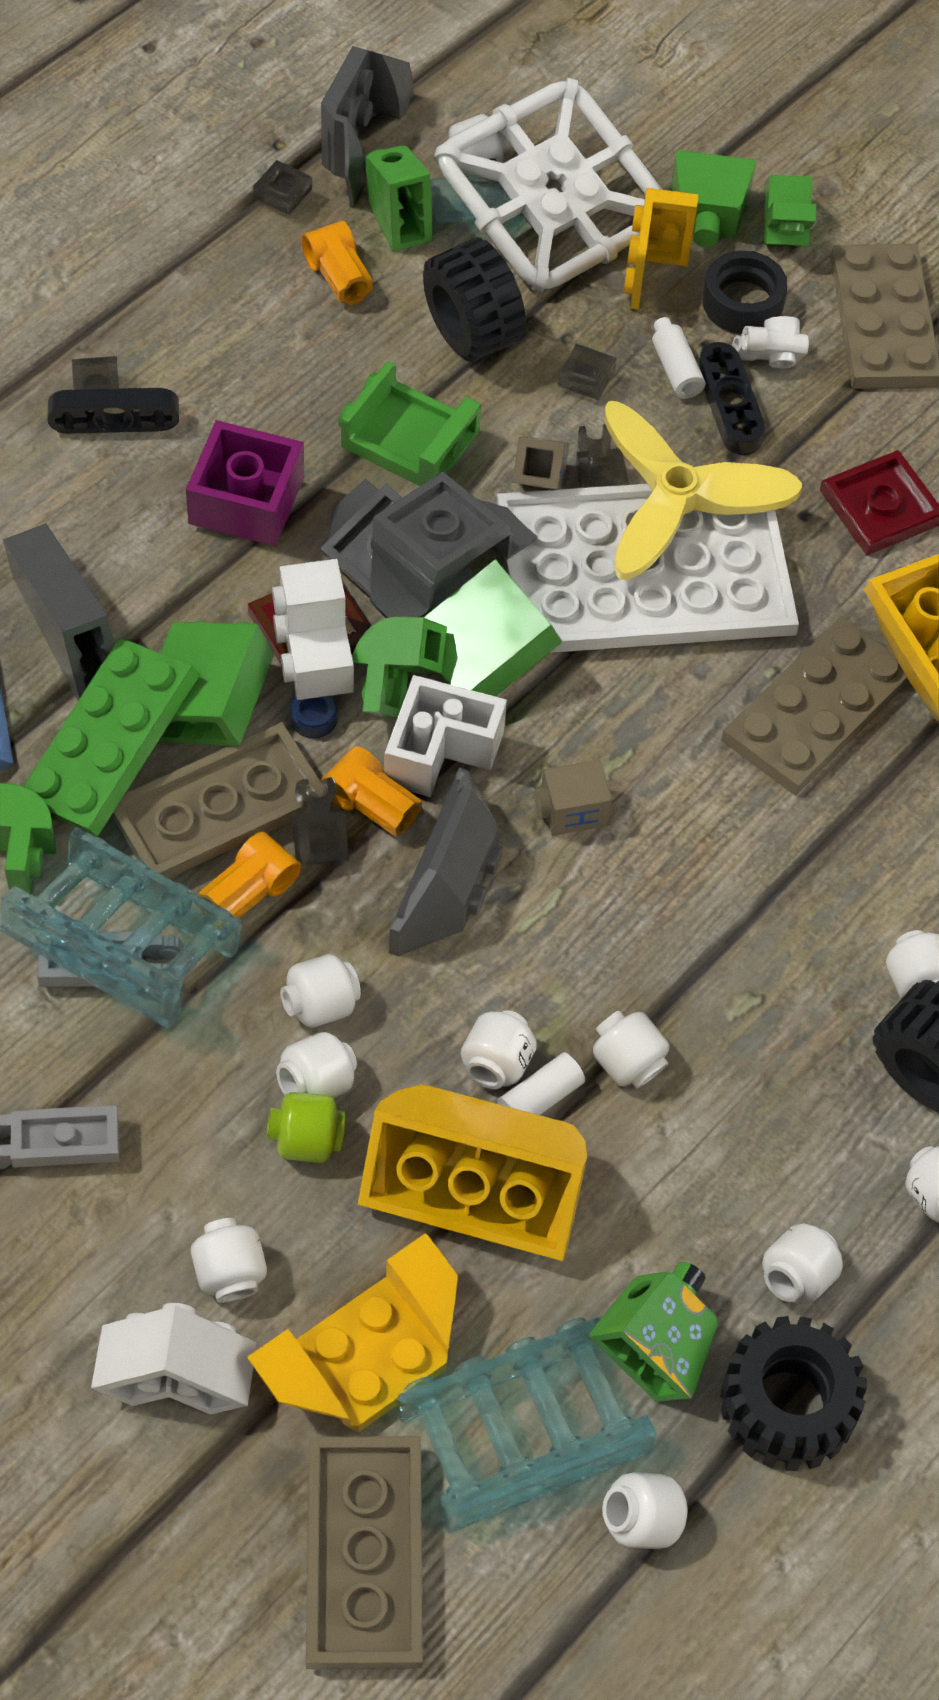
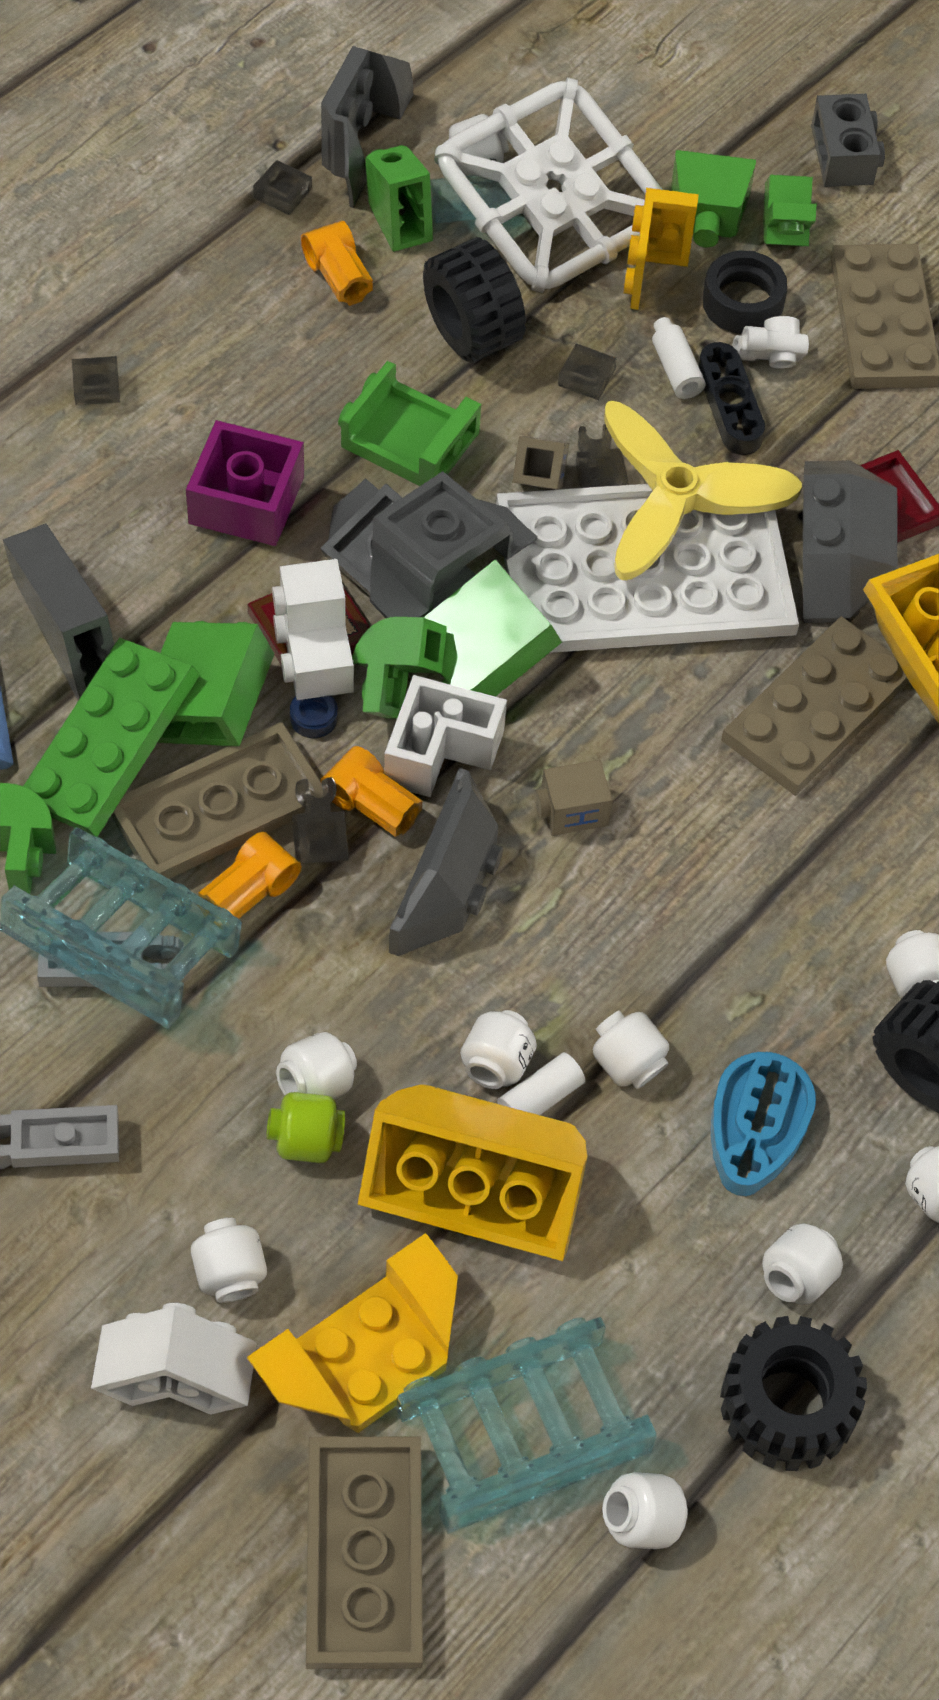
black beam [47,388,179,434] -> none
white head [280,954,361,1028] -> none
bright green torso [588,1262,718,1402] -> none
none -> dark azure piece [710,1052,816,1196]
none -> dark grey wedge [803,460,898,623]
none -> dark grey brick [811,93,885,187]

